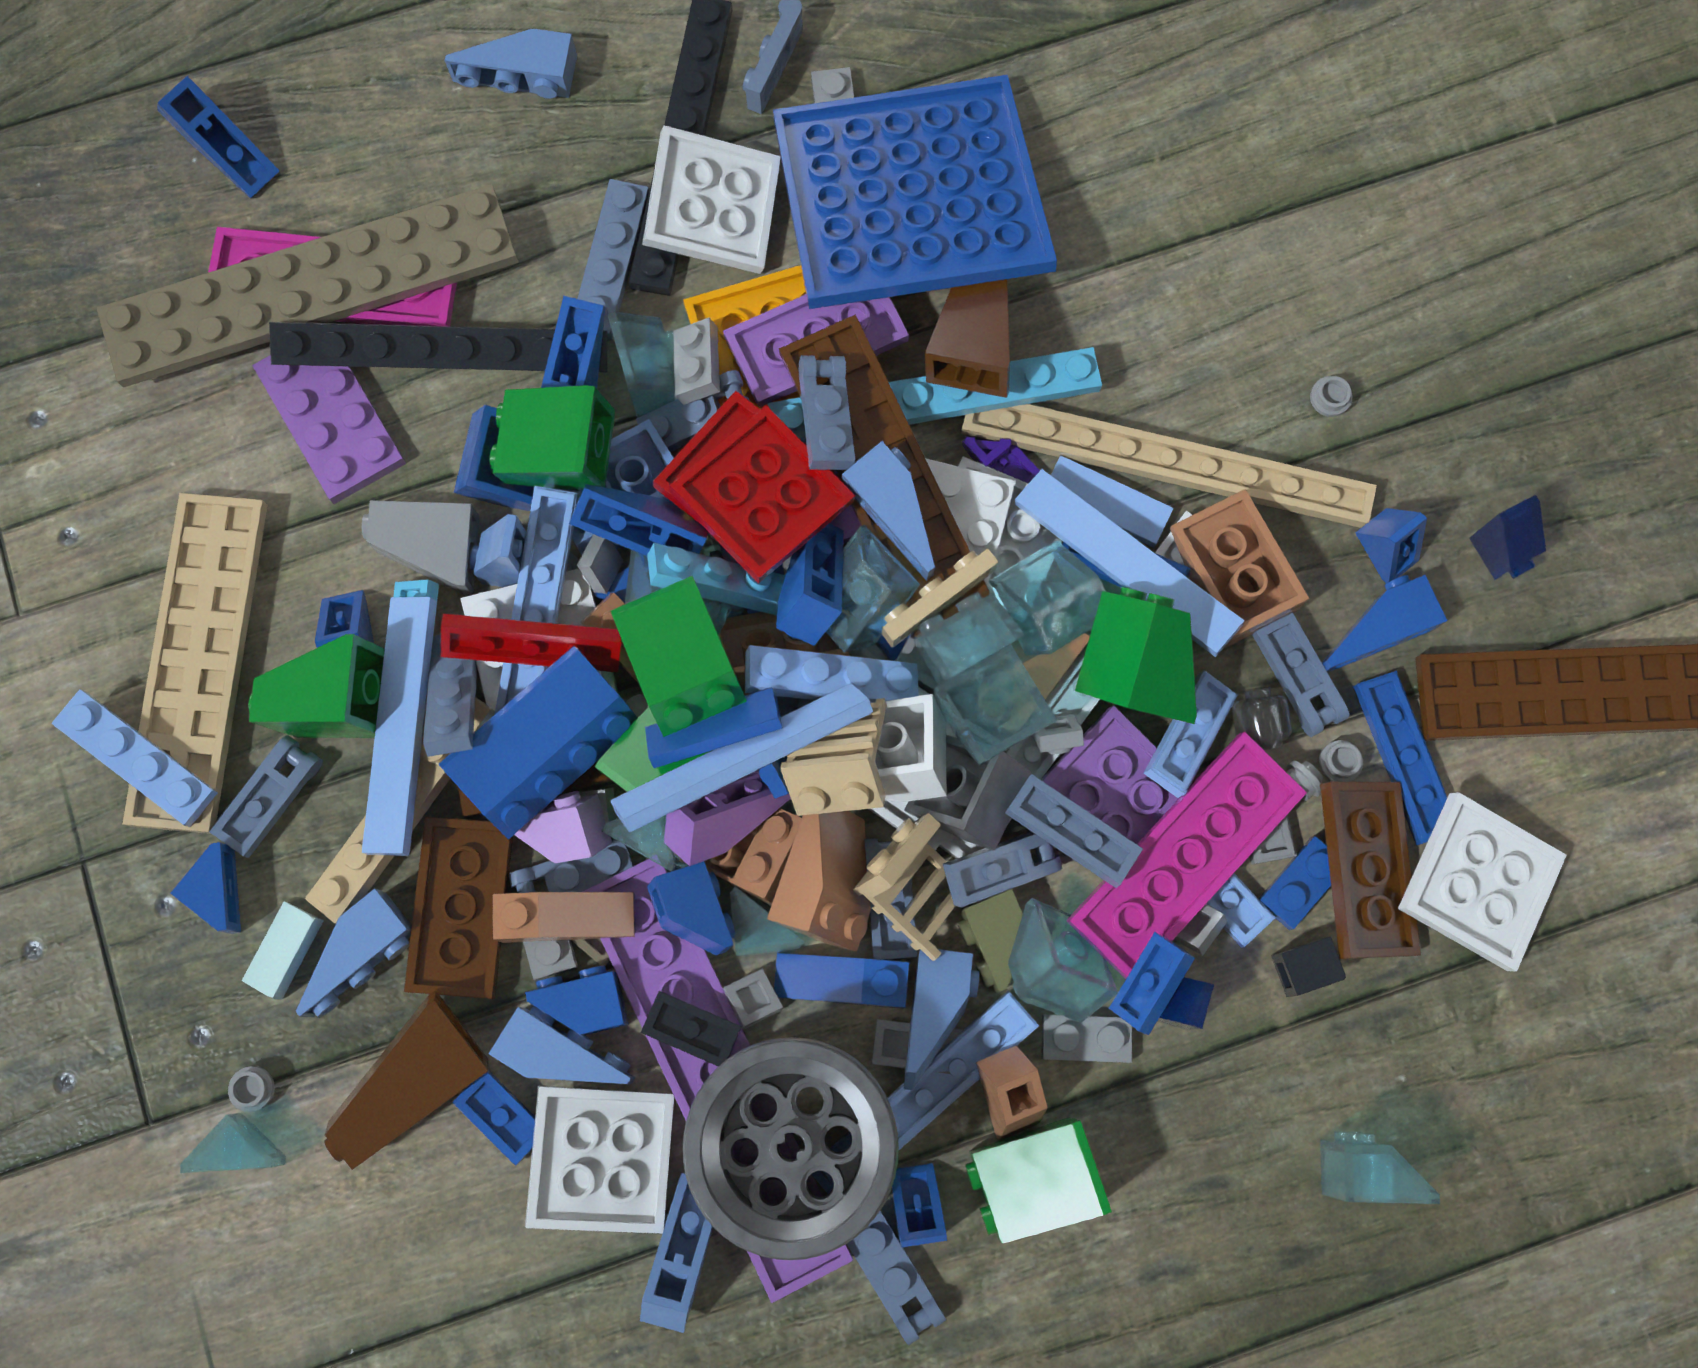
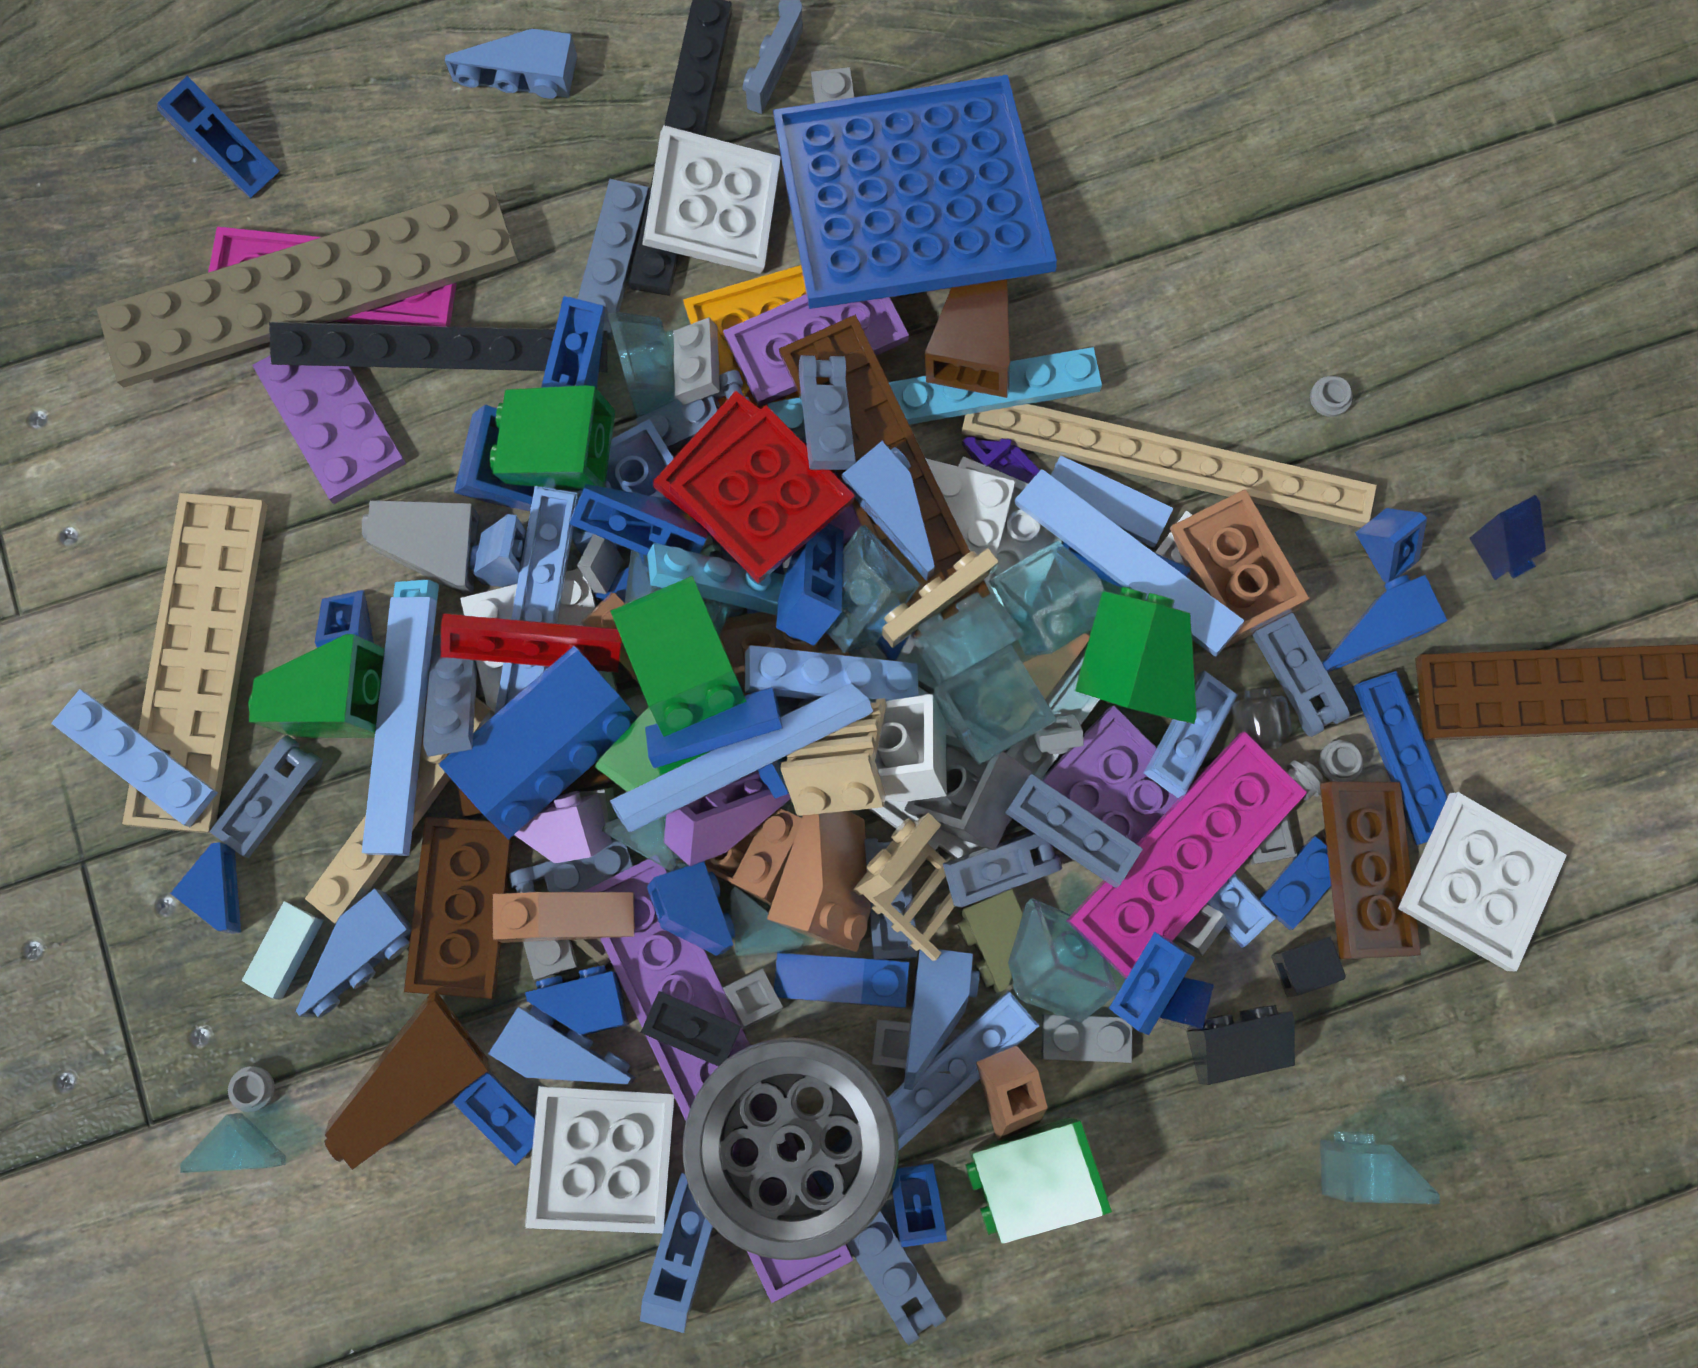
none -> black slope [1186,1005,1295,1085]

